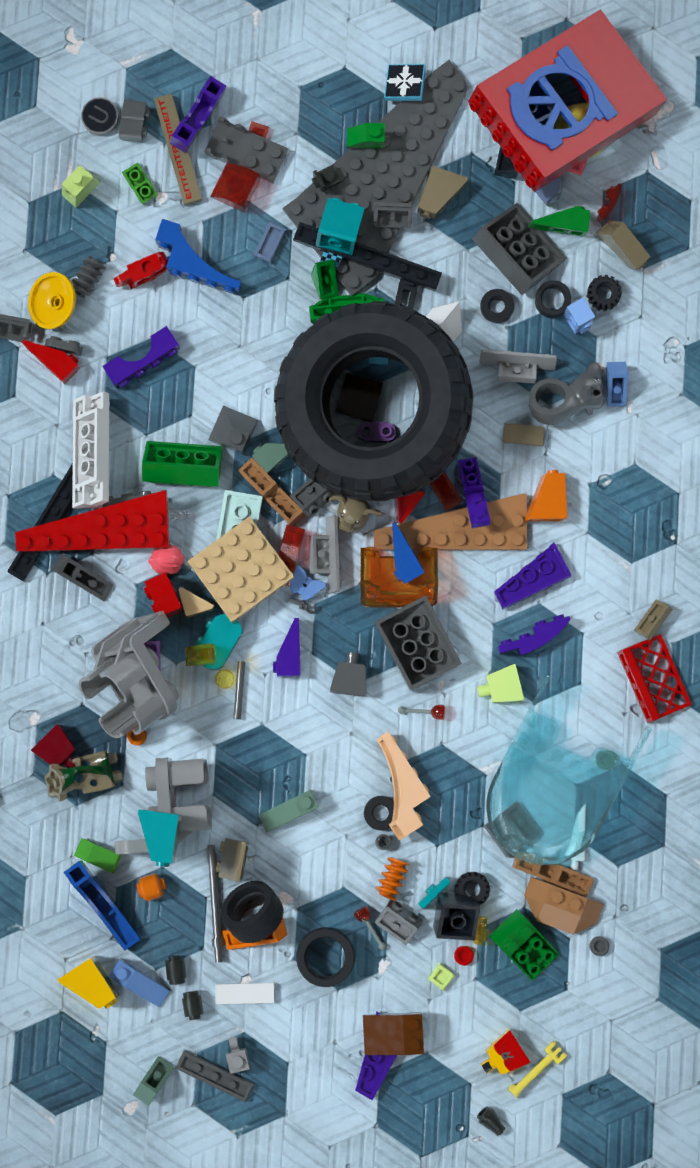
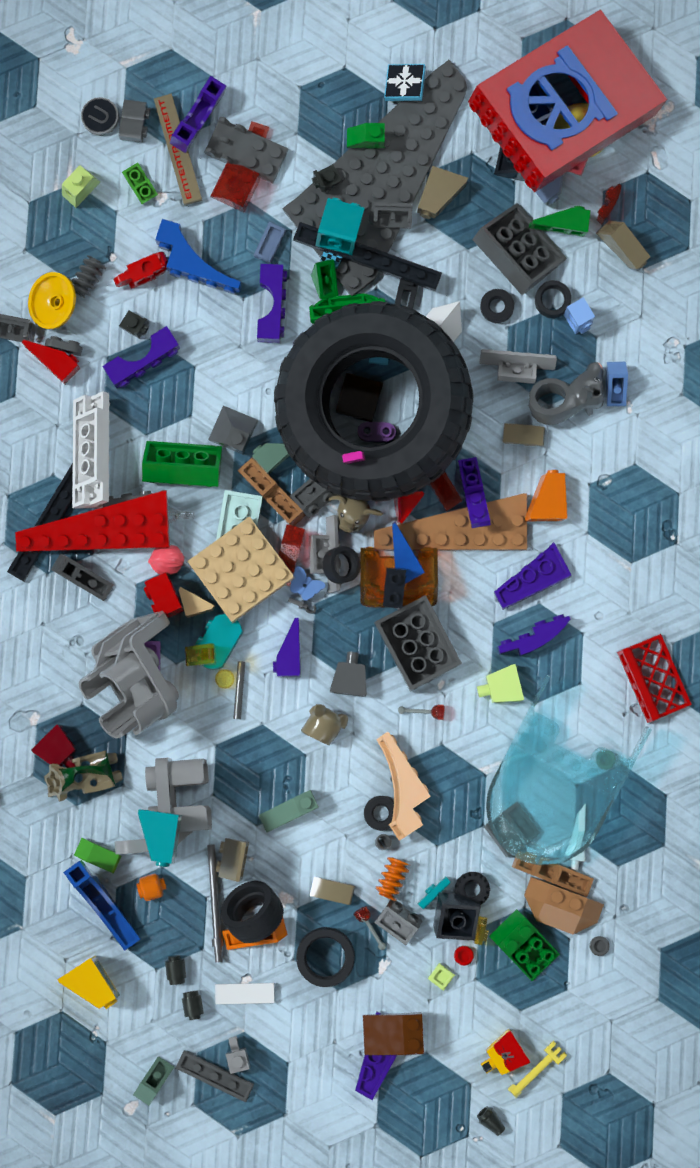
medium blue slope [108,958,170,1007] -> none
orange tile [127,726,147,746] -> none
black tyre [587,275,622,311] -> none
dark tan plate [634,599,673,641] -> none
none -> pearl dark grey bracket [119,310,149,339]
none -> dark purple arch [257,264,287,343]
none -> dark tan piece [301,704,348,745]
none -> dark tan slope [310,877,355,905]
none -> black tyre [322,546,361,584]
none -> dark pink tile [342,451,365,464]
none -> black brick [383,566,406,609]

